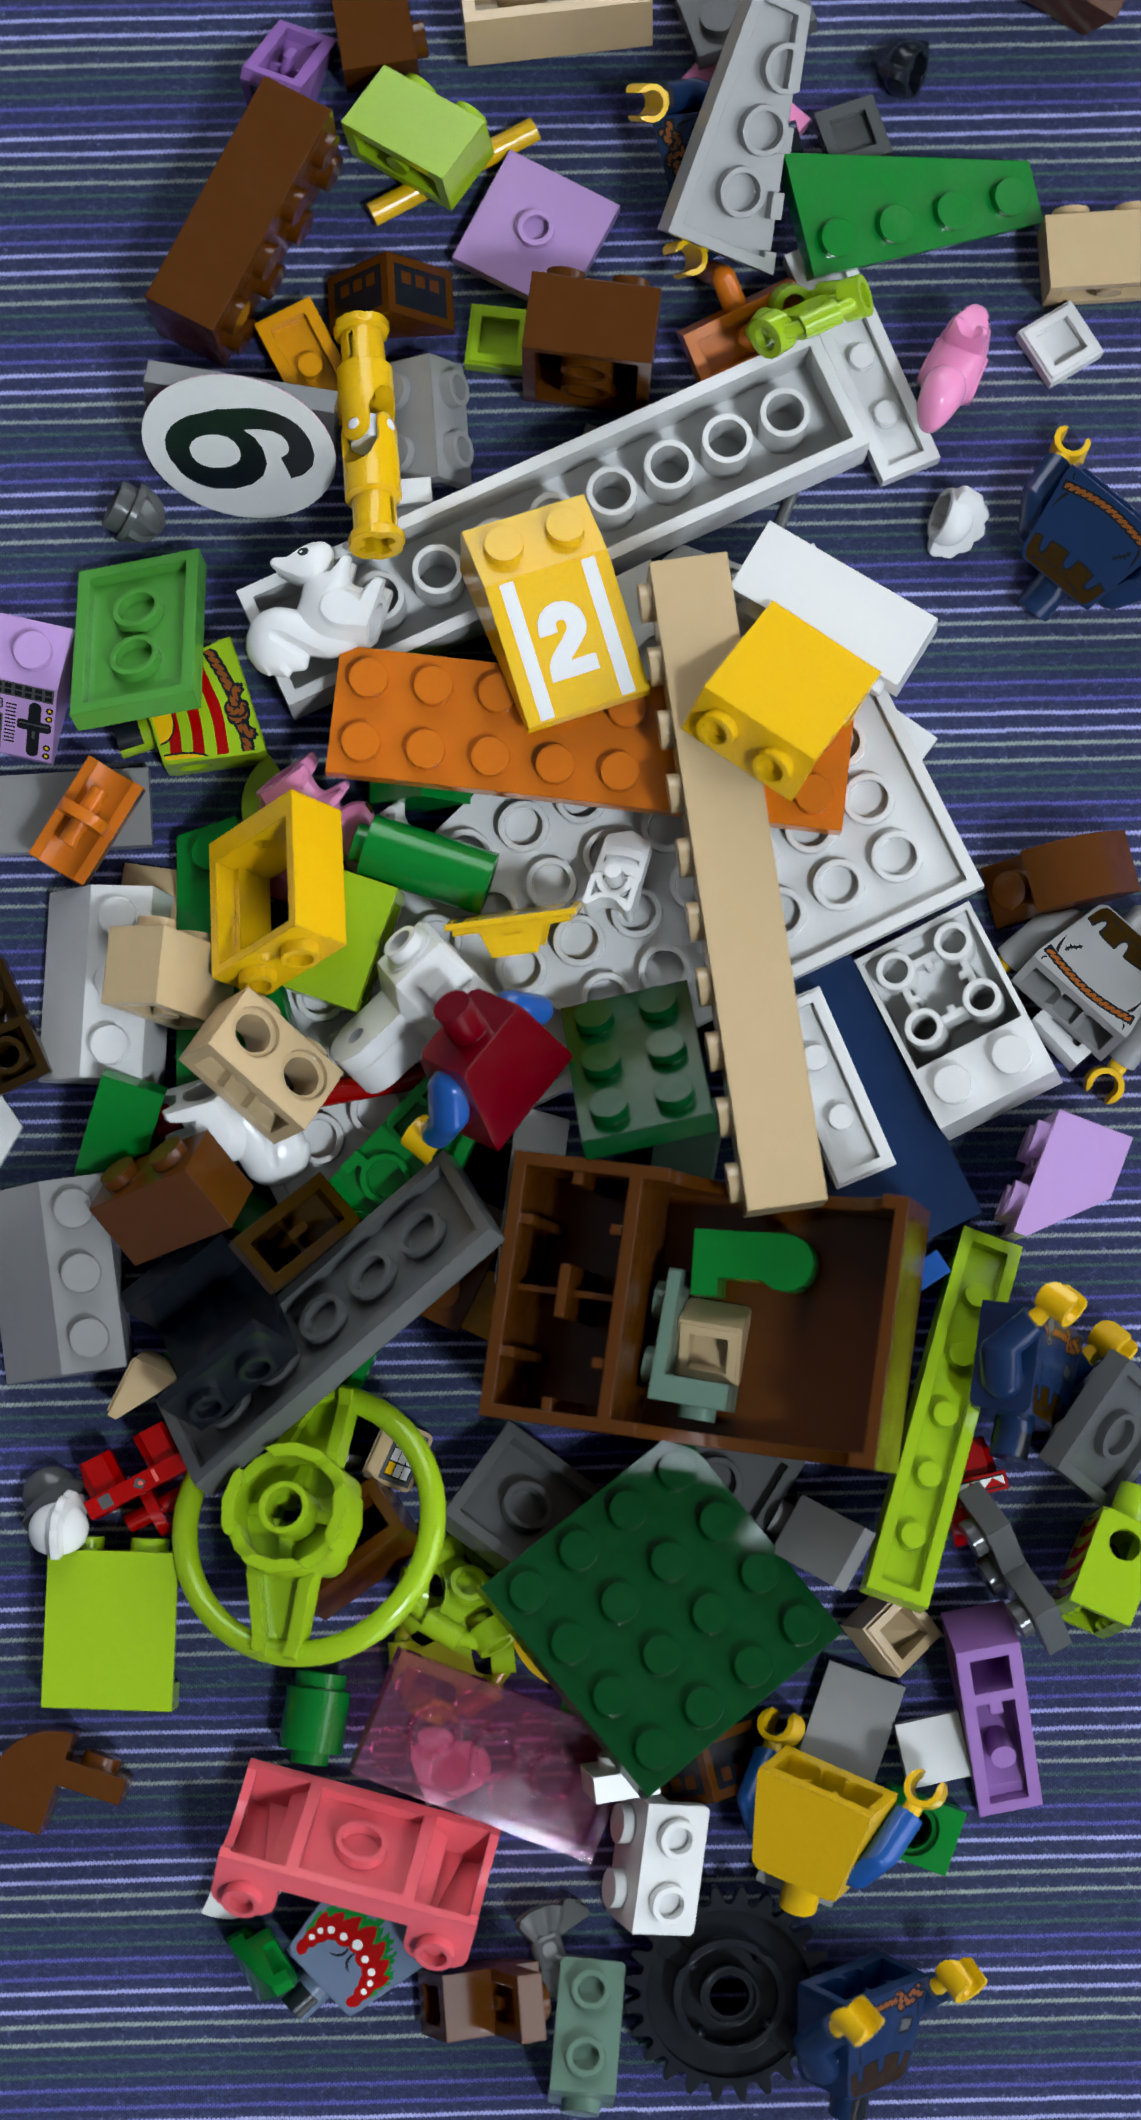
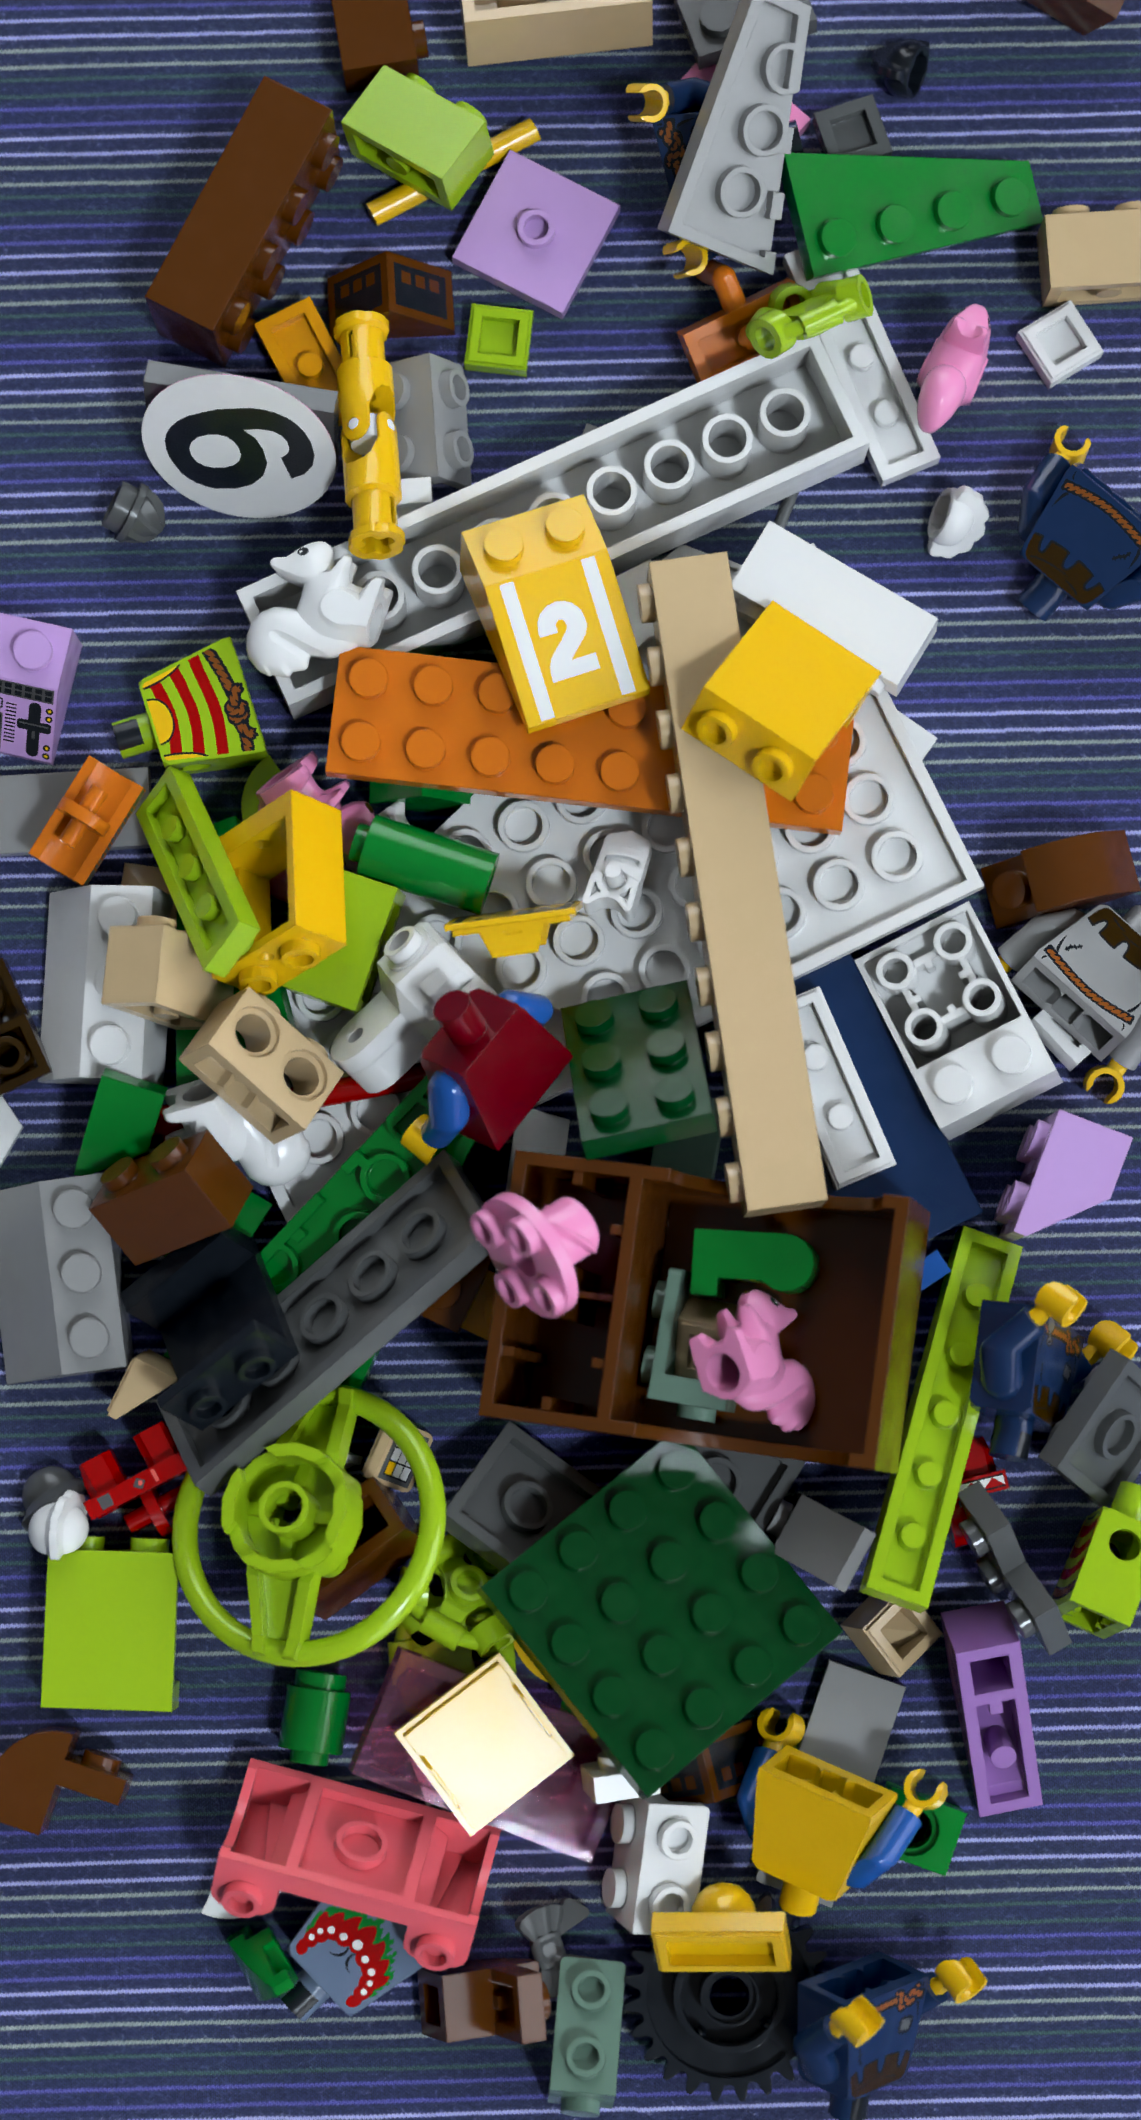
bright green plate [69,548,207,731] -> none
dark brown slope [228,1172,362,1295] -> none
medium lavender slope [240,19,338,107] -> none
reddish brown brick [522,266,662,415] -> none
white tile [893,1709,973,1788] -> none
none -> lime plate [135,766,261,978]
none -> piece [393,1652,575,1837]
none -> bright pink plate [470,1192,599,1319]
none -> yellow tile [651,1882,792,1972]
none -> bright pink animal [689,1289,816,1432]

